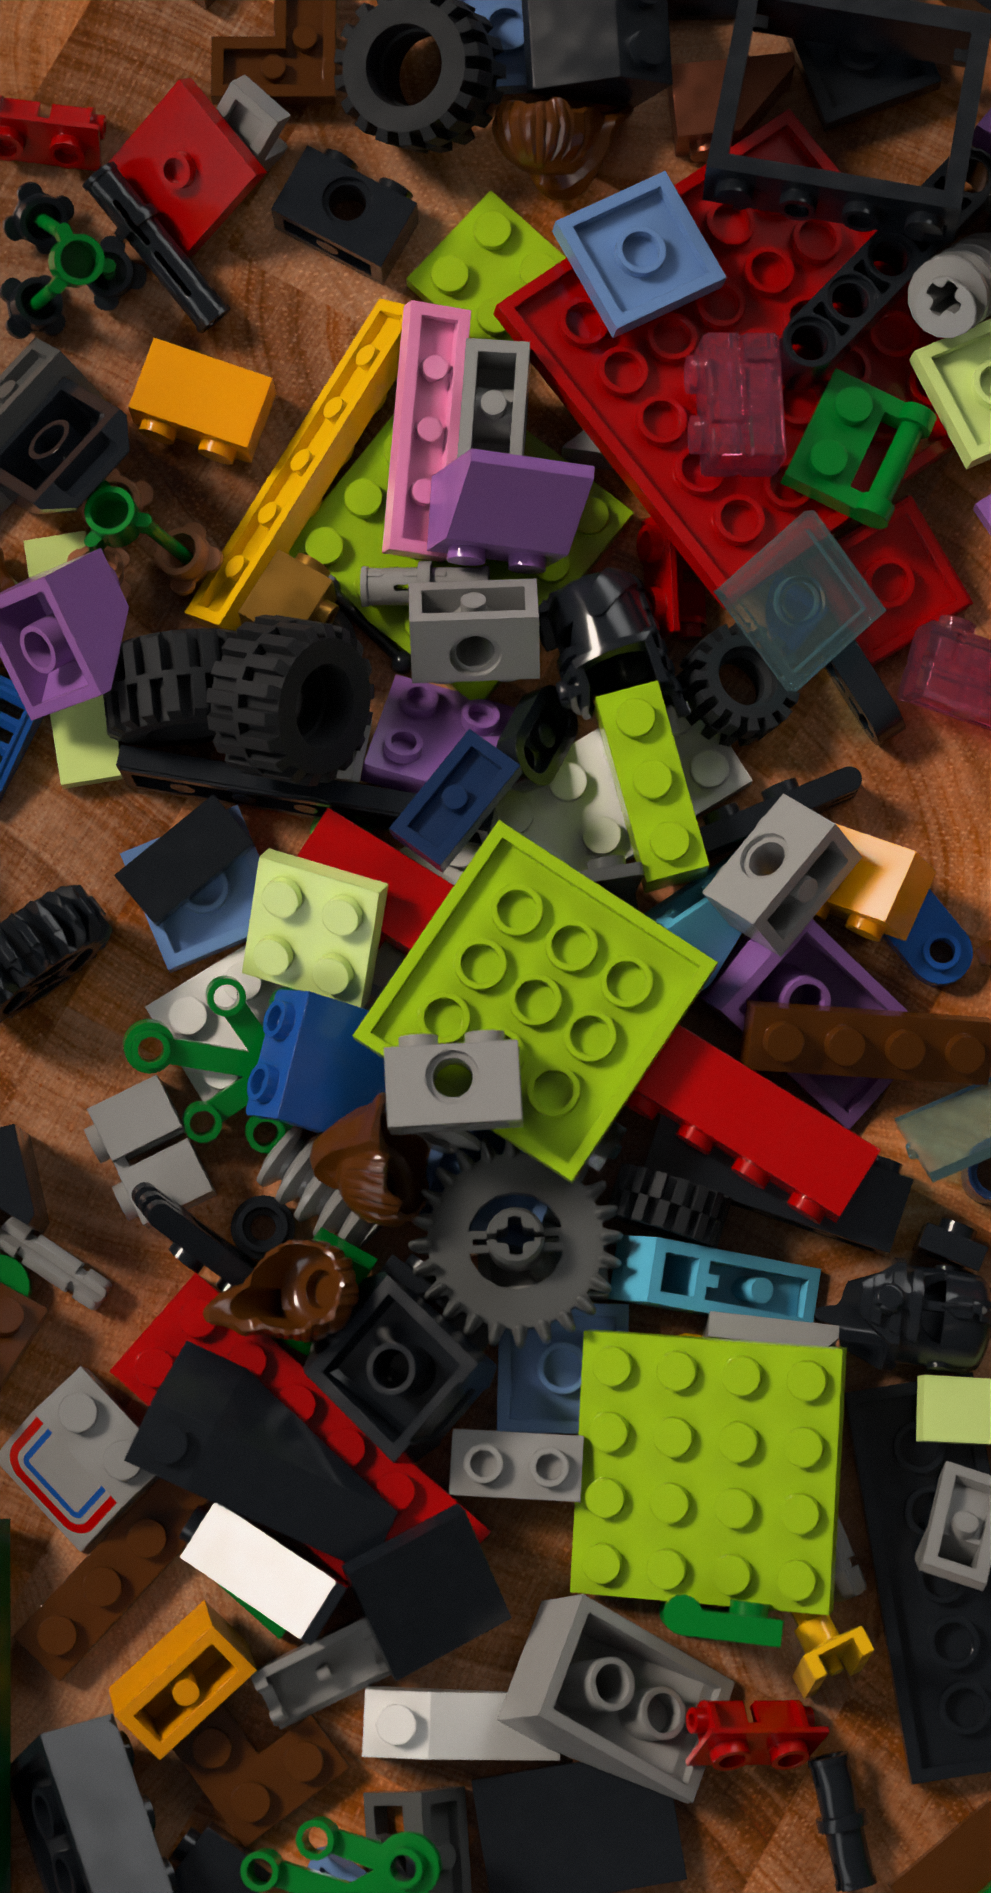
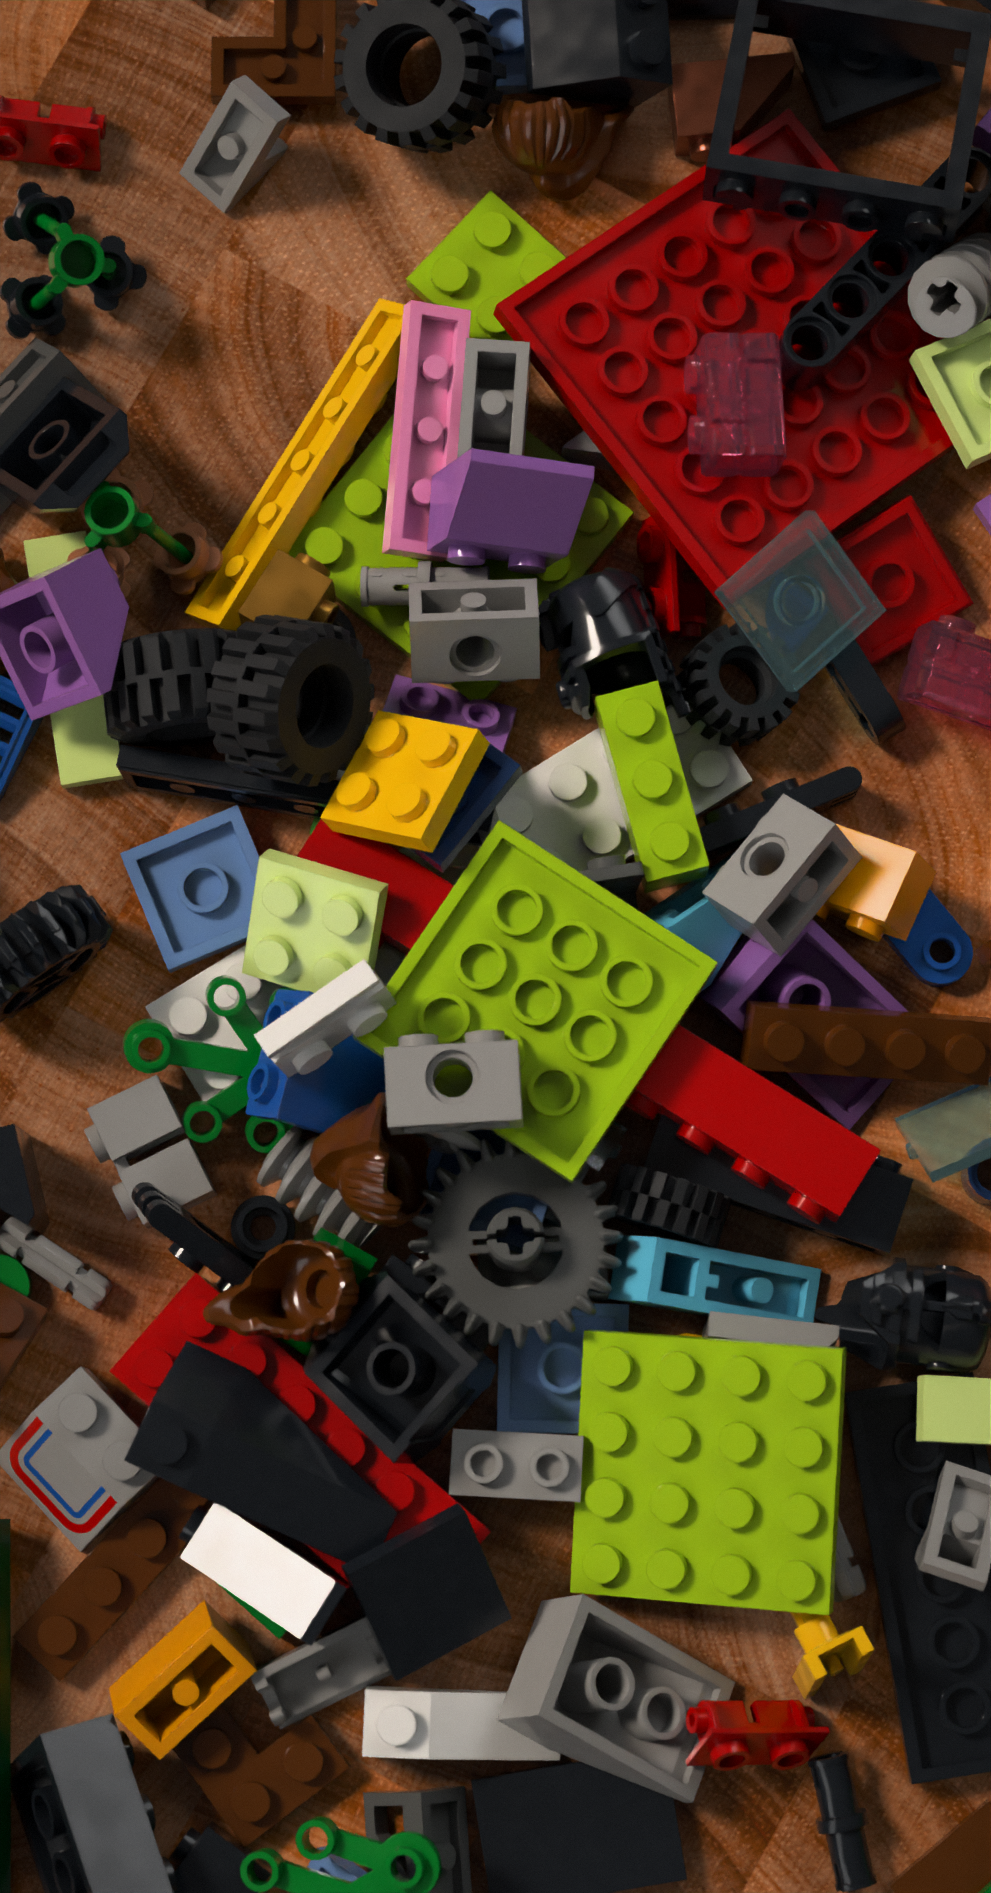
black pin [82,161,231,334] -> none
red plate [108,77,268,257] -> none
black tile [114,794,255,927] -> none
light orange brick [128,338,276,465] -> none
black brick [271,145,419,285] -> none
black hinge [328,574,412,675] -> none
black plate [496,685,578,793] -> none
medium blue plate [552,171,727,338] -> none
green plate [659,1594,783,1647] -> none
green plate [780,368,937,529] -> none
black plate [912,1217,988,1274] -> none
none -> white plate [254,959,397,1078]
none -> yellow plate [320,710,490,853]

